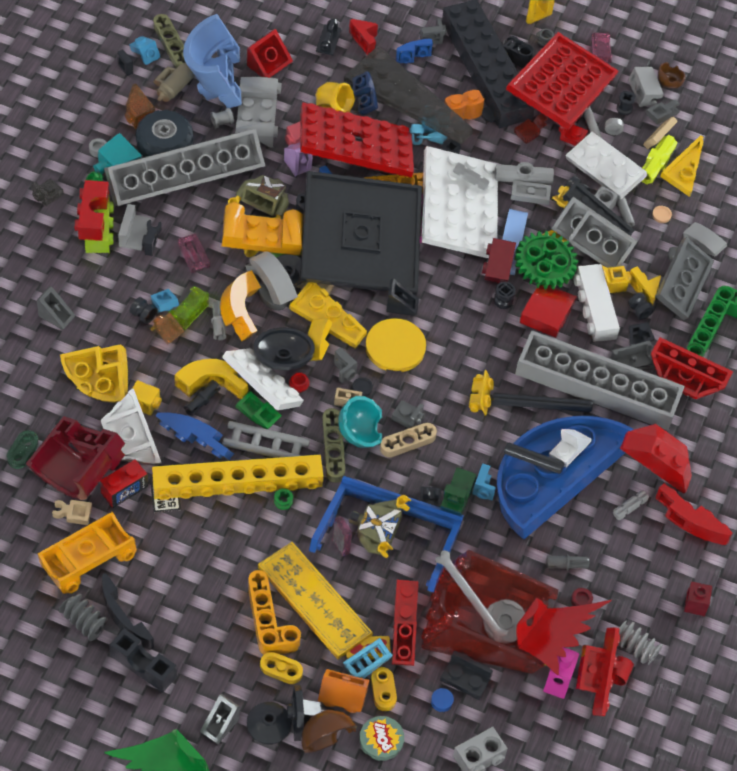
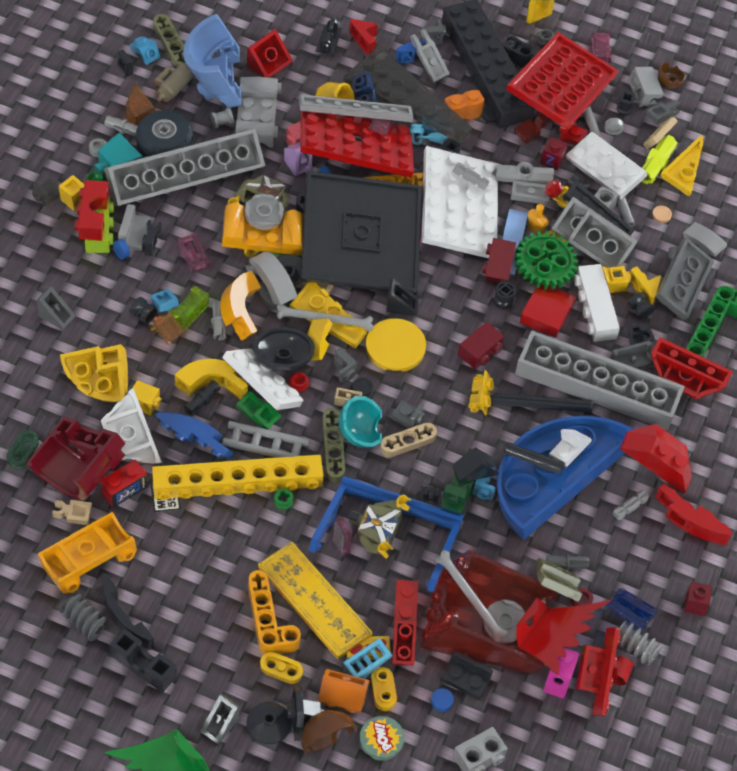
none -> yellow brick [59,175,84,211]
none -> light grey pin [105,115,138,137]
none -> blue tile [113,239,130,260]
none -> light grey tile [244,193,284,230]
none -> light grey piece [277,304,373,332]
none -> light grey tile [299,95,413,122]
none -> clear pink tile [368,118,396,136]
none -> light grey hinge [410,29,449,83]
none -> black slope [452,447,499,483]
none -> dark red piece [458,322,504,370]
none -> light orange piece [527,204,549,235]
none -> olive slope [536,558,582,602]
none -> dark red brick [540,137,568,171]
none -> red plate [545,180,563,198]
none -> clear blue slope [606,587,659,629]

